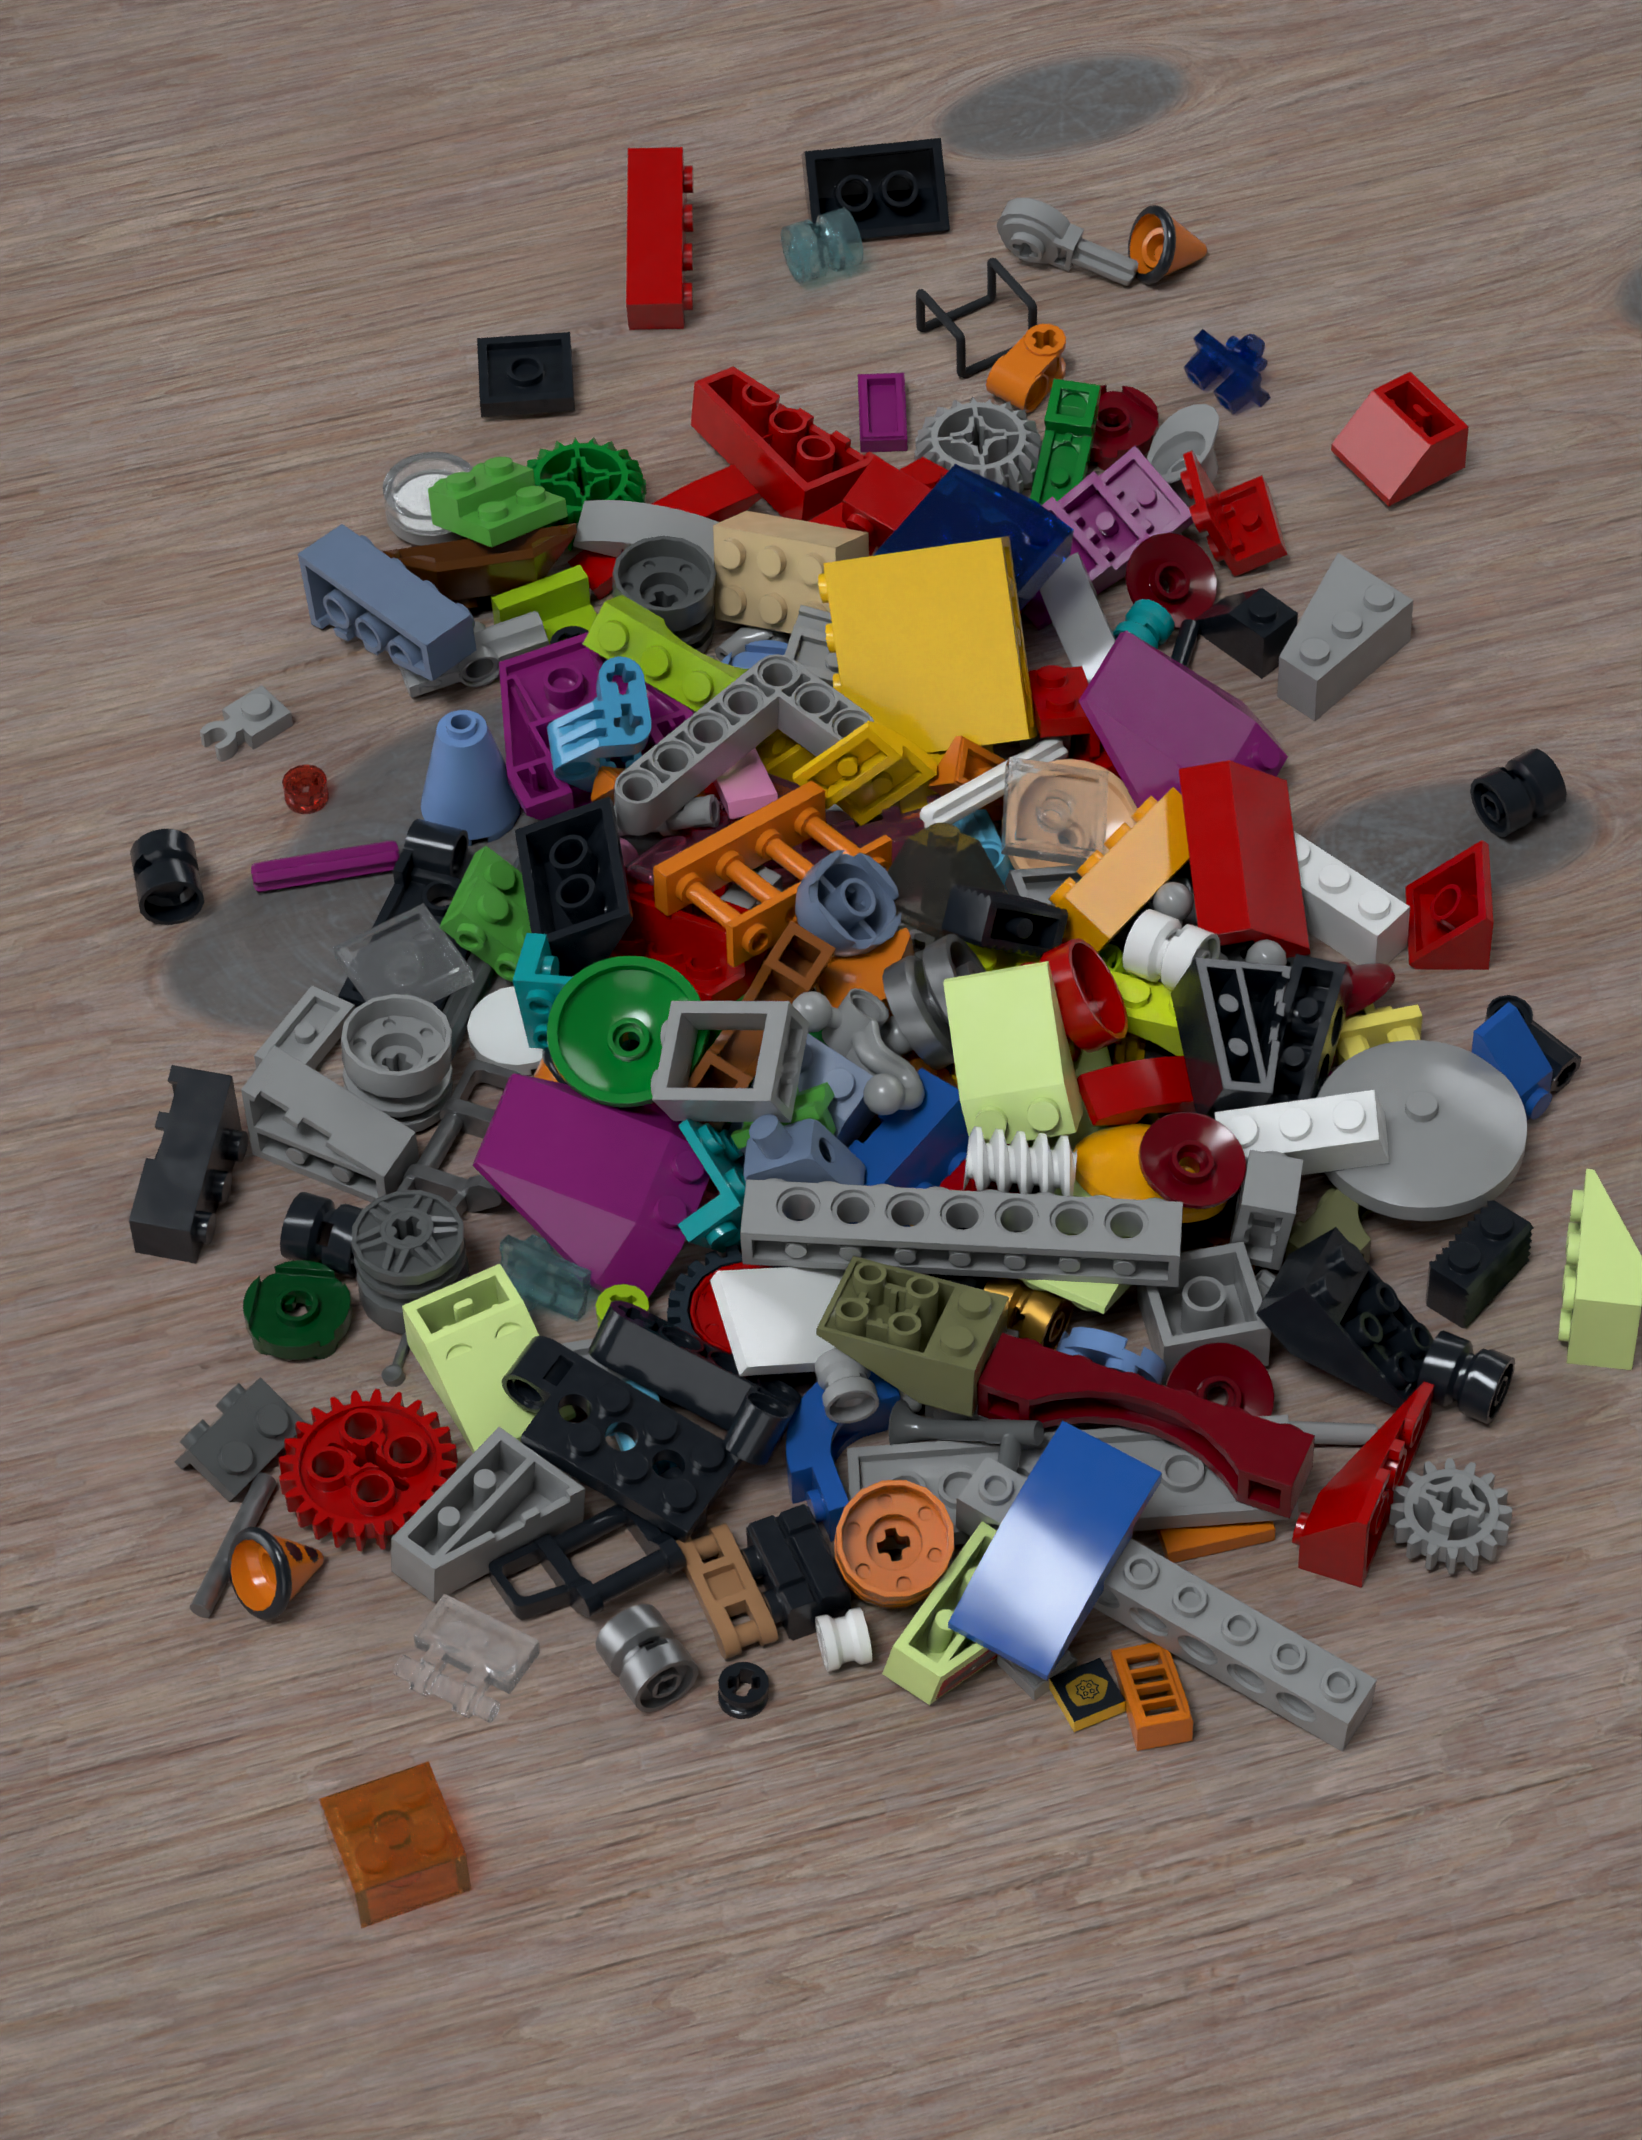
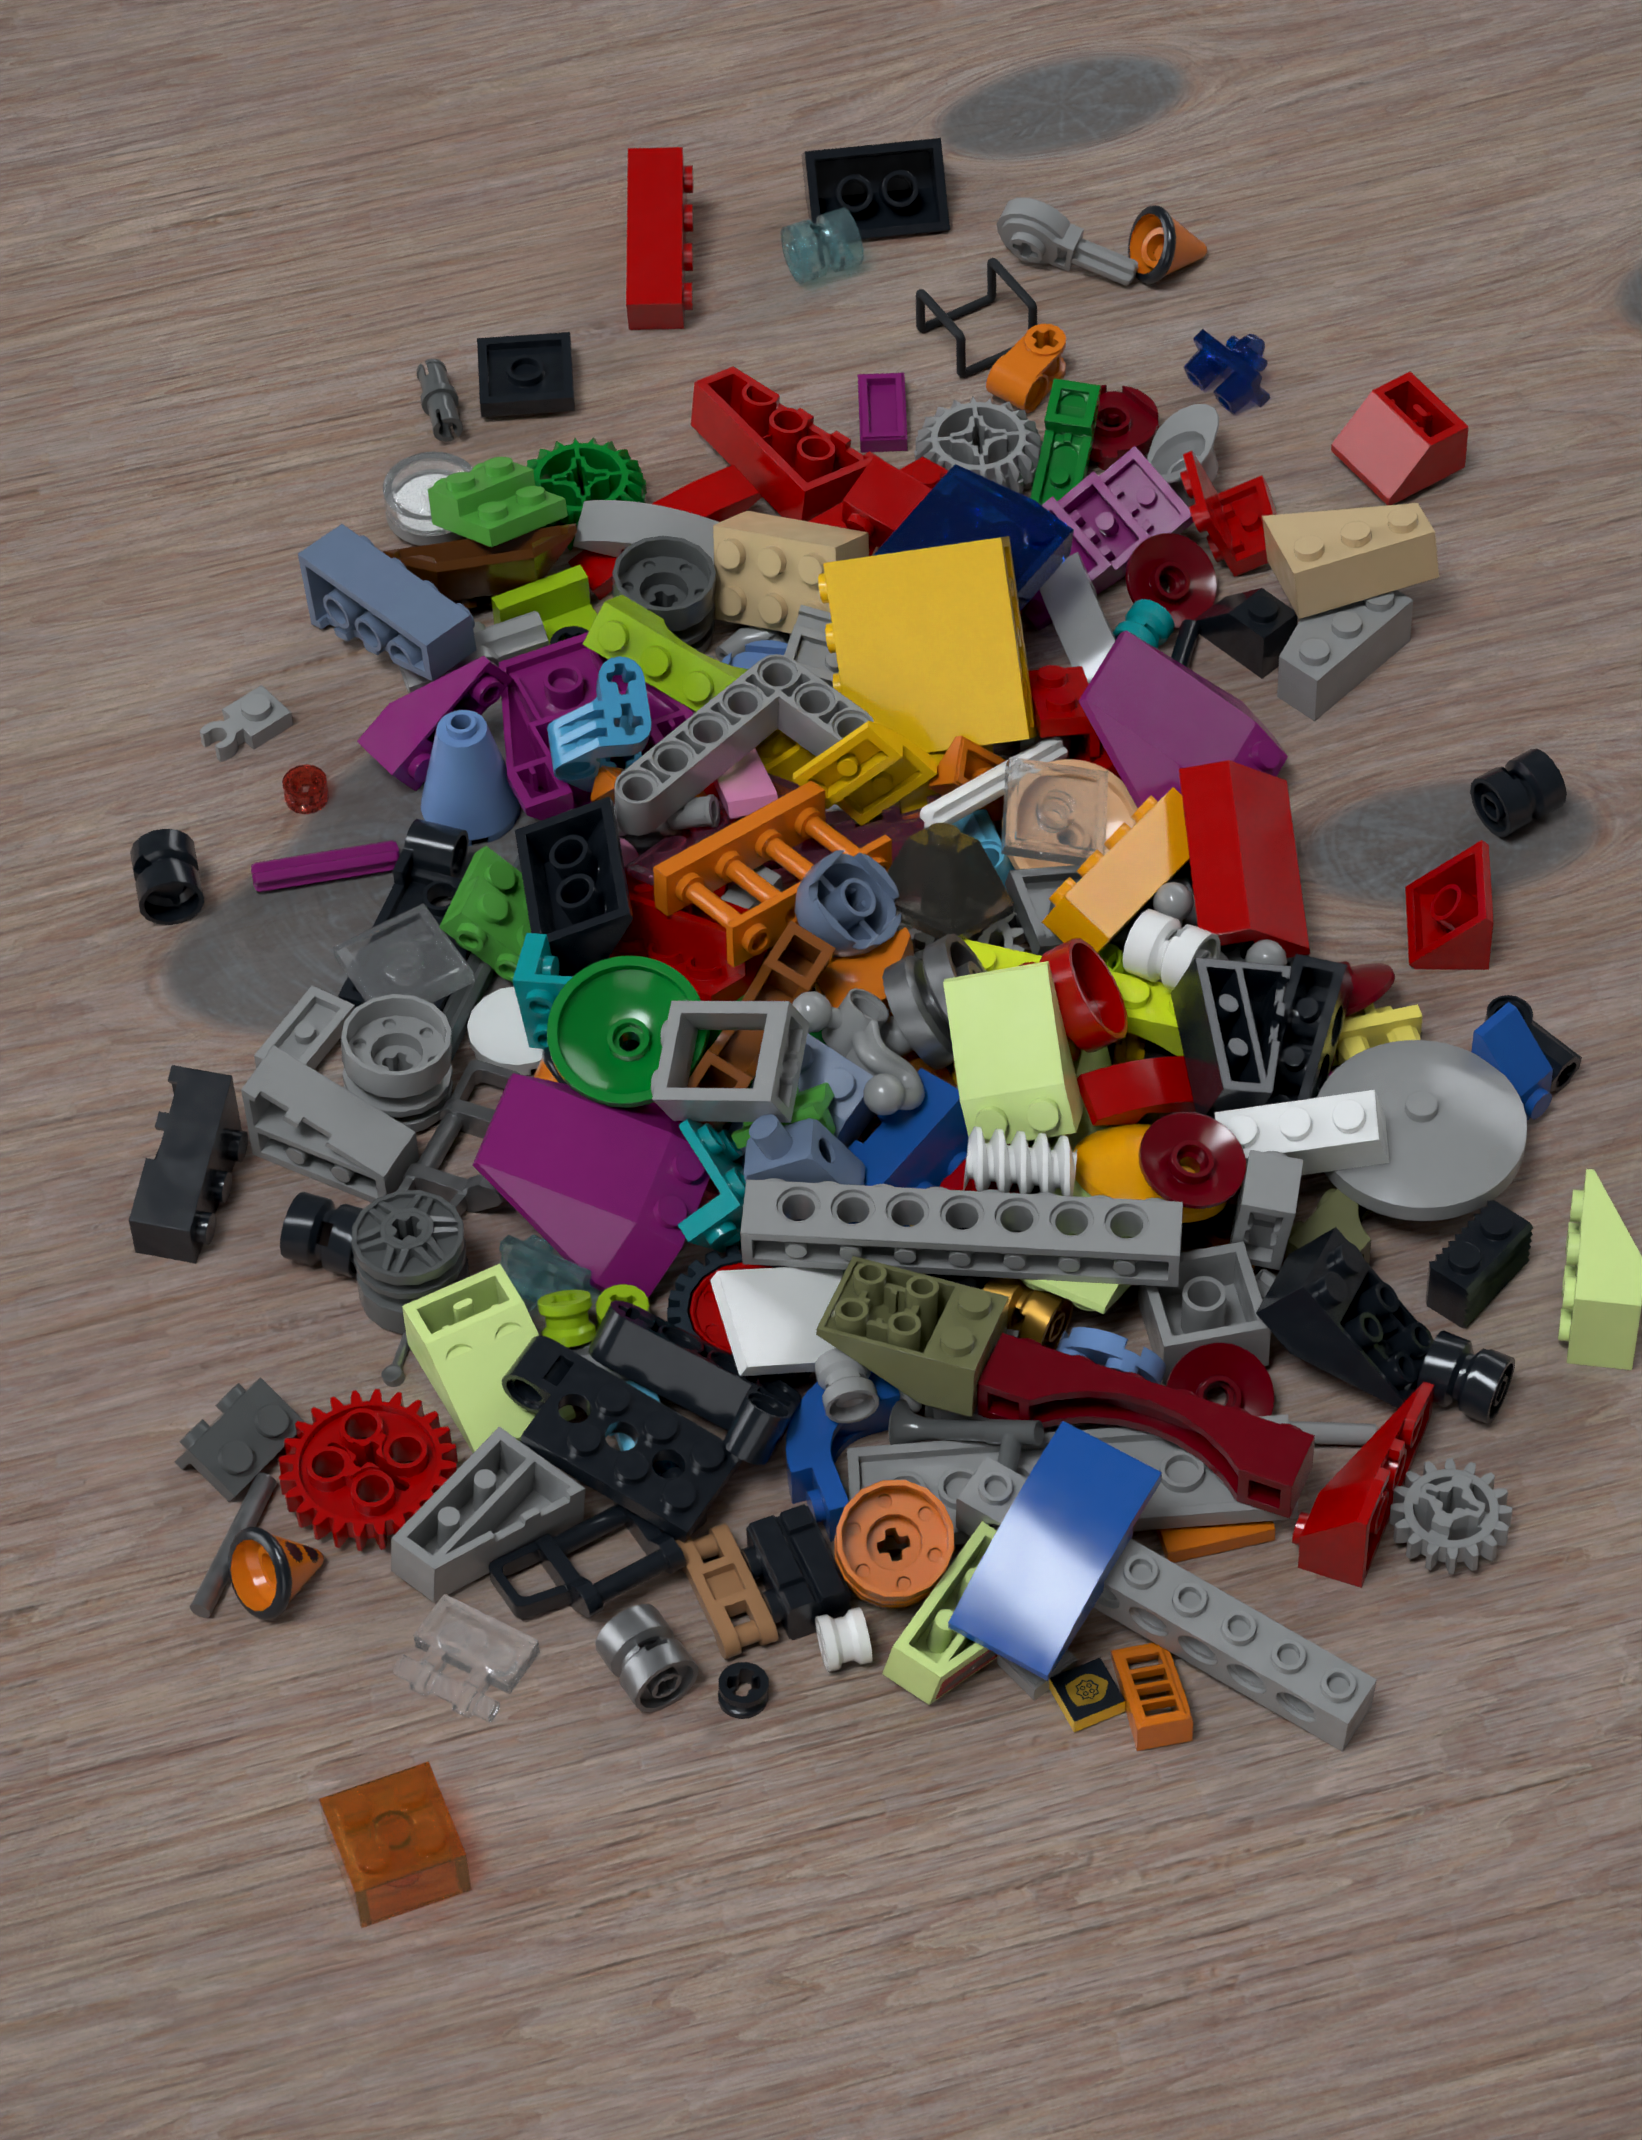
dark green plate [243,1260,352,1360] -> none
black brick [941,884,1069,958] -> none
white brick [1294,831,1410,965] -> none
none -> magenta slope [357,656,513,791]
none -> dark grey pin [416,359,463,442]
none -> lime wheel [537,1289,596,1347]
none -> tan wedge [1262,503,1439,619]

